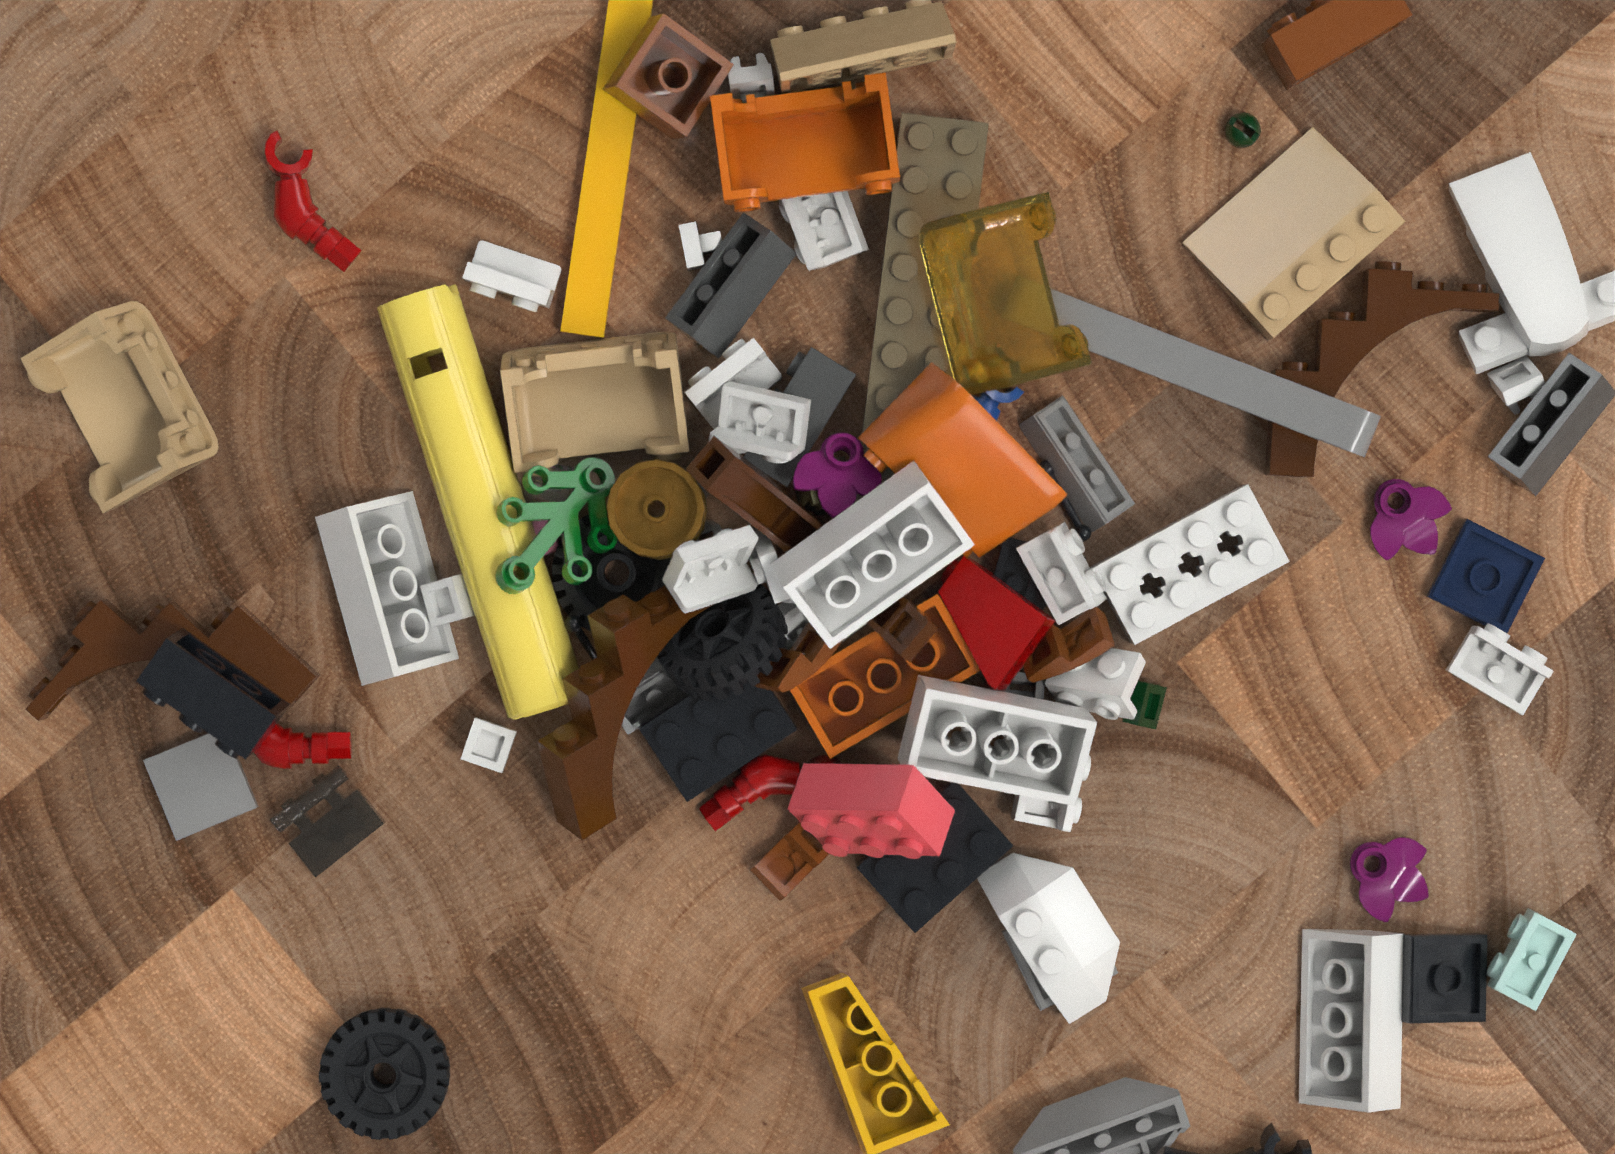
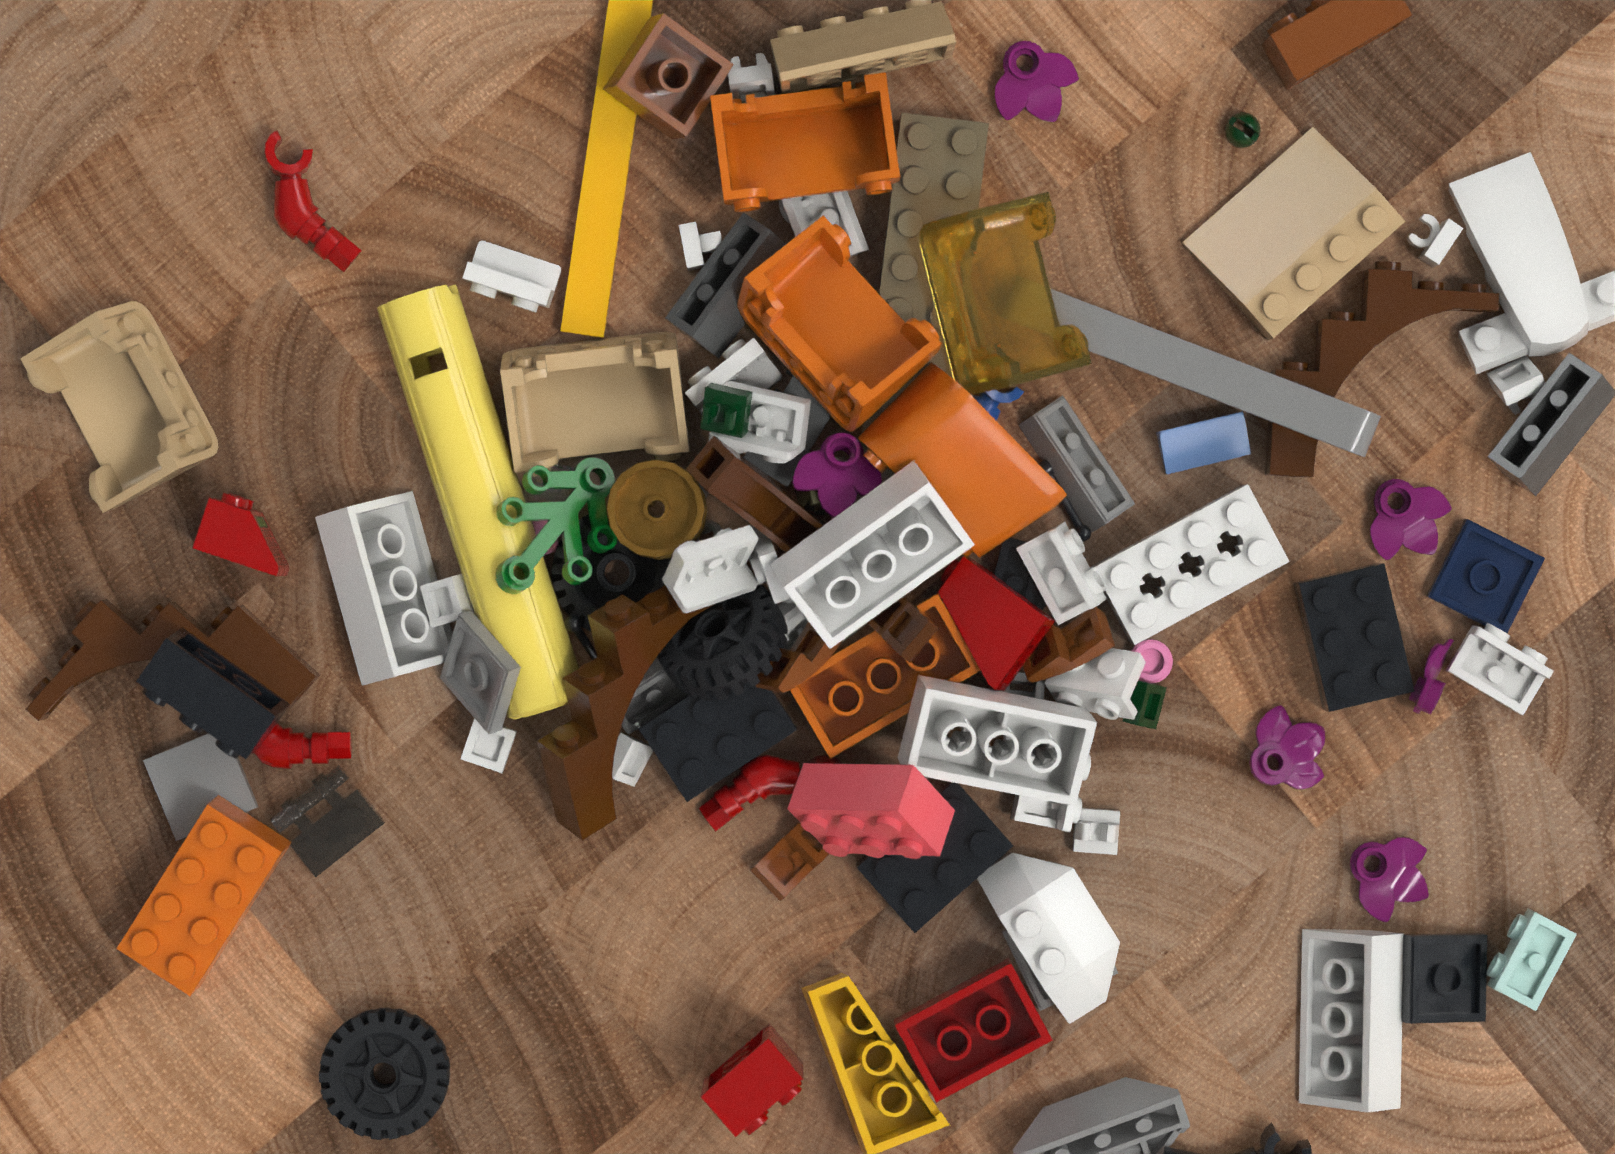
none -> orange brick [116,795,292,996]
none -> red slope [192,492,290,576]
none -> light grey tile [440,611,521,734]
none -> white tile [612,733,653,787]
none -> dark green tile [700,383,753,438]
none -> red brick [700,1023,803,1137]
none -> orange windscreen [737,215,942,432]
none -> red brick [894,958,1053,1103]
none -> magenta plate [995,41,1079,122]
none -> white tile [1073,808,1120,855]
none -> bright pink tile [1131,639,1173,683]
none -> medium blue slope [1156,411,1251,475]
none -> magenta plate [1249,705,1325,790]
none -> black brick [1293,563,1415,712]
none -> white tile [1406,214,1463,268]
none -> magenta plate [1409,639,1454,715]

